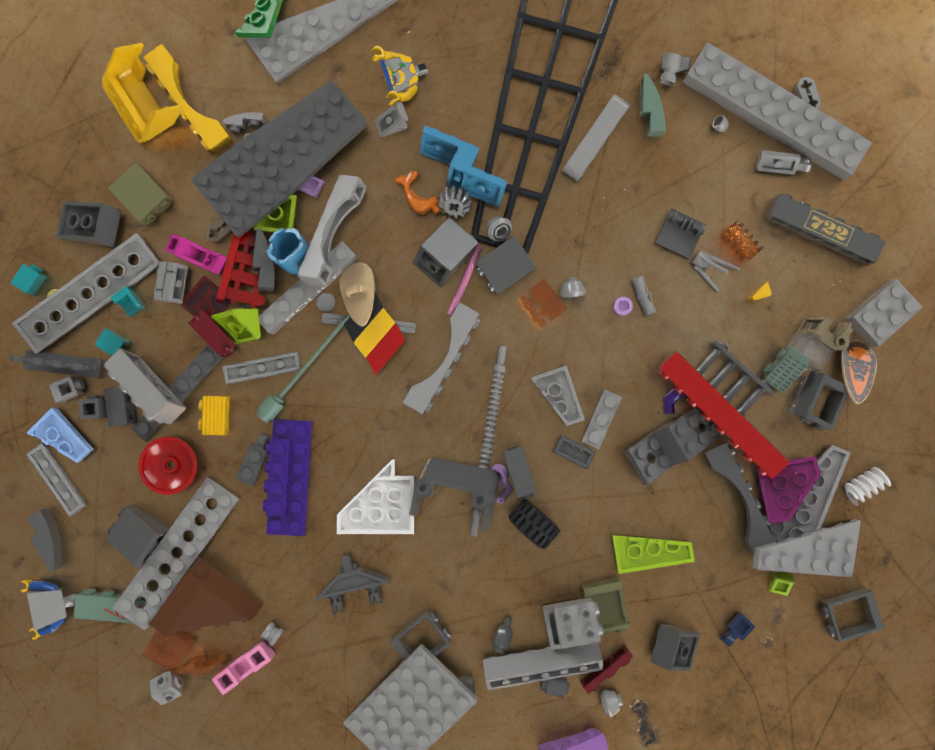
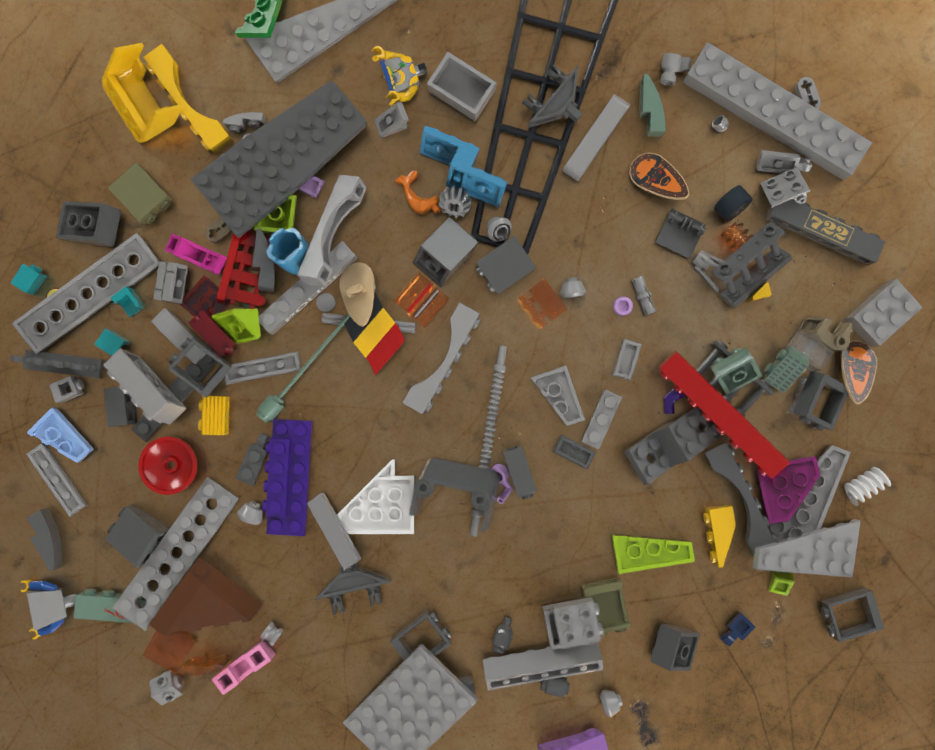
dark grey brick [79,395,107,420] -> none
bright pink bar [447,244,483,316] -> none
black tyre [508,499,561,550] -> none
dark red plate [580,645,633,694] -> none
none -> light grey slope [151,308,206,364]
none -> dark grey window [168,336,232,397]
none -> light grey cone [237,501,263,525]
none -> light grey tile [307,493,362,570]
none -> clear orange slope [393,272,449,327]
none -> light grey piece [427,52,496,122]
none -> dark grey connector [522,64,582,128]
none -> light grey tile [612,339,642,381]
none -> shield [629,153,689,200]
none -> yellow slope [703,504,736,568]
none -> sand green brick [710,347,762,395]
none -> dark grey fence [711,222,792,308]
none -> black wheel [714,185,753,222]
none -> light grey hinge [760,167,810,207]

